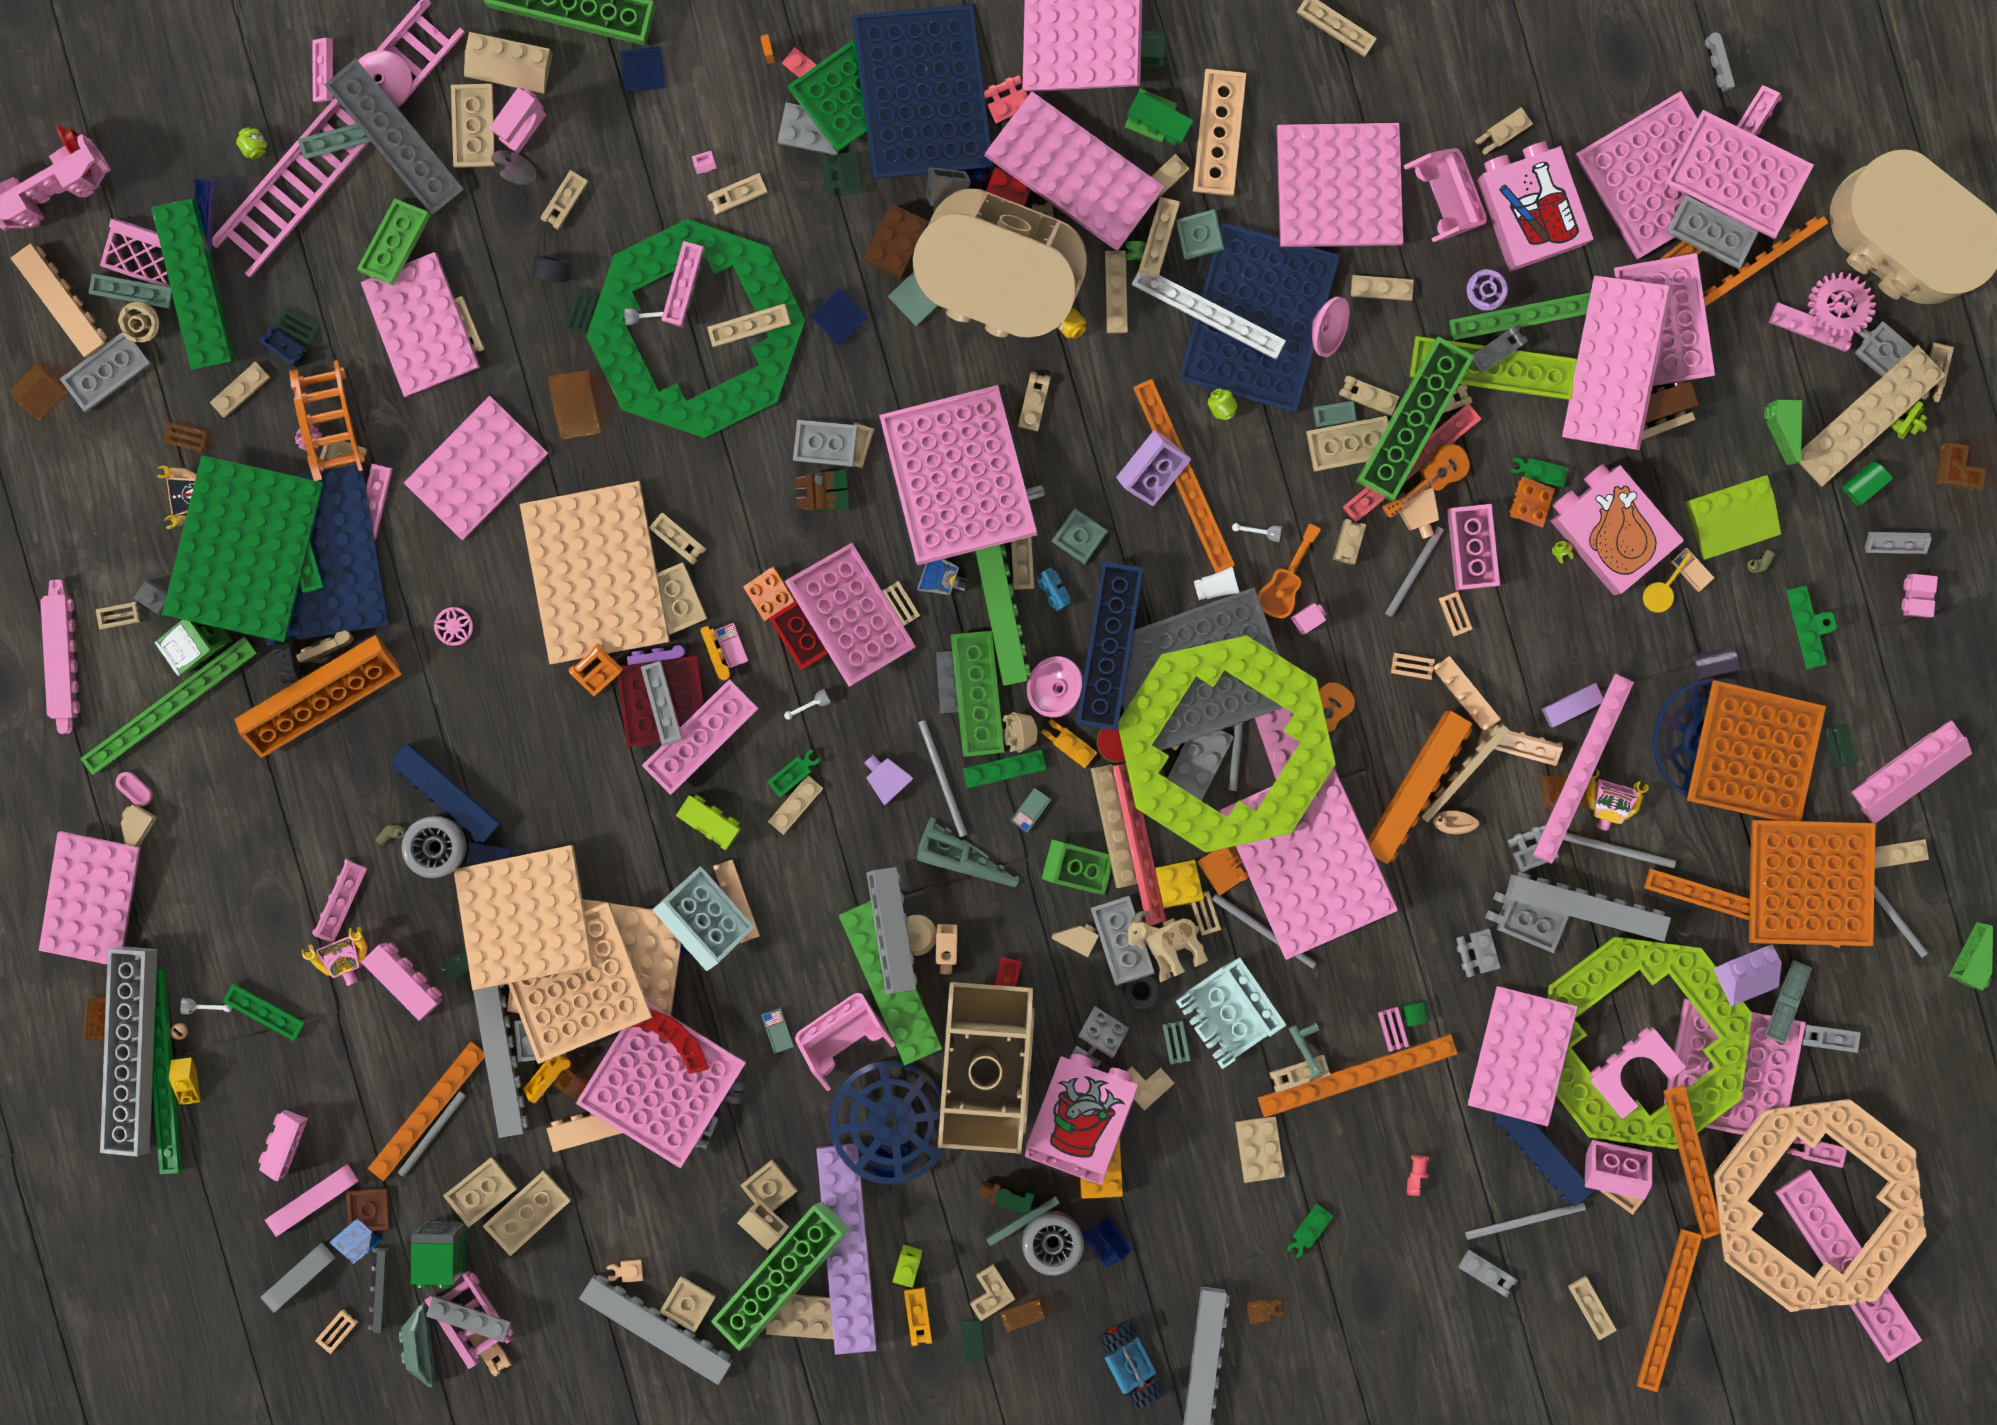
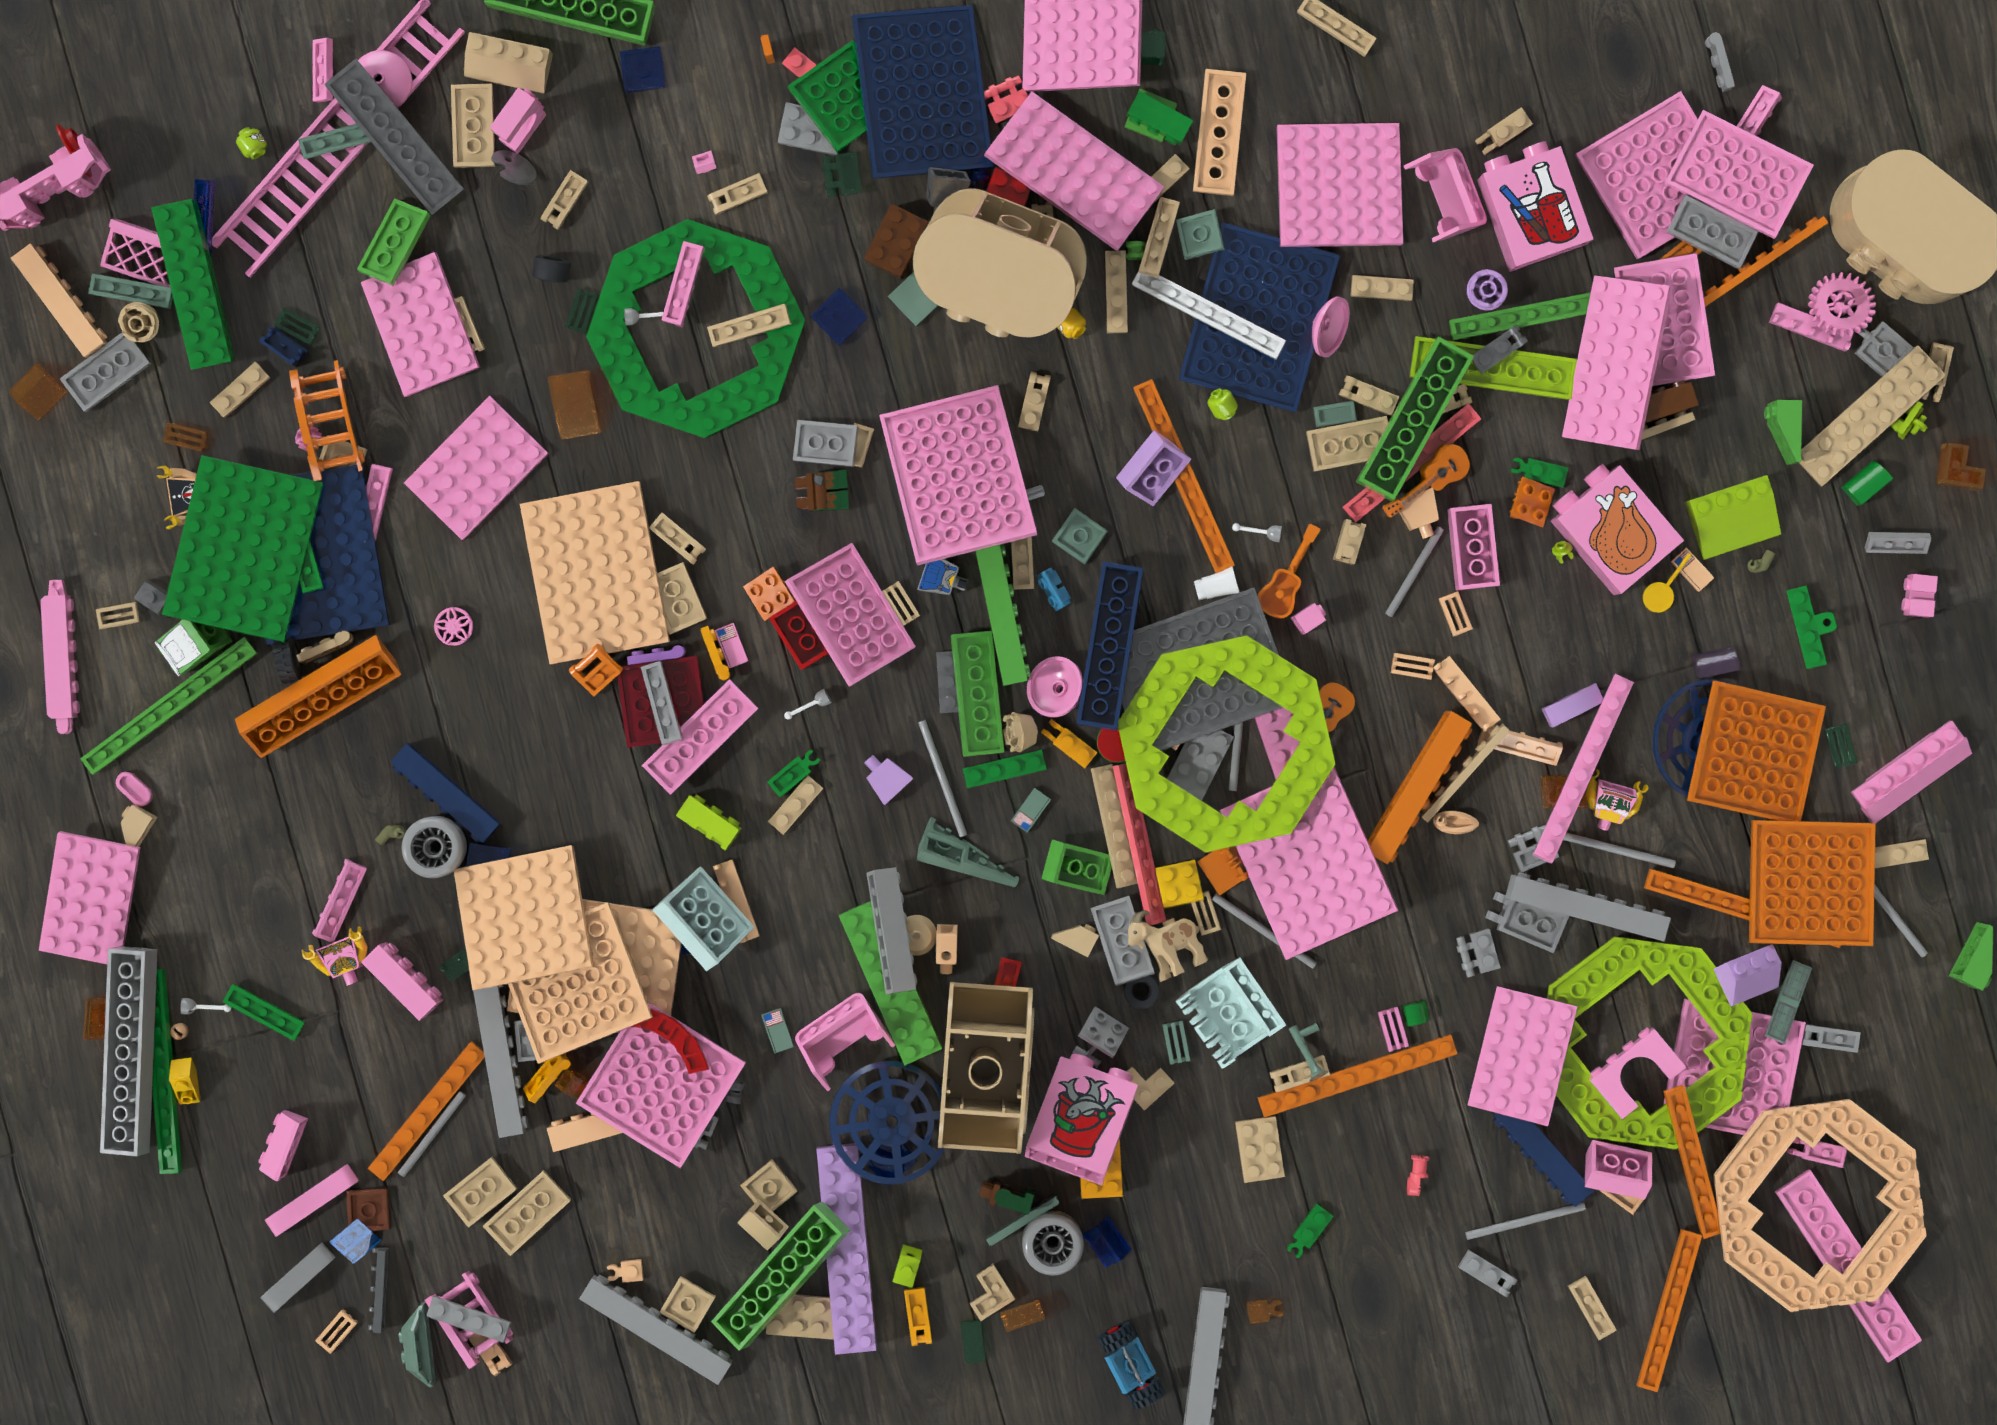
green piece [411,1221,467,1288] -> none

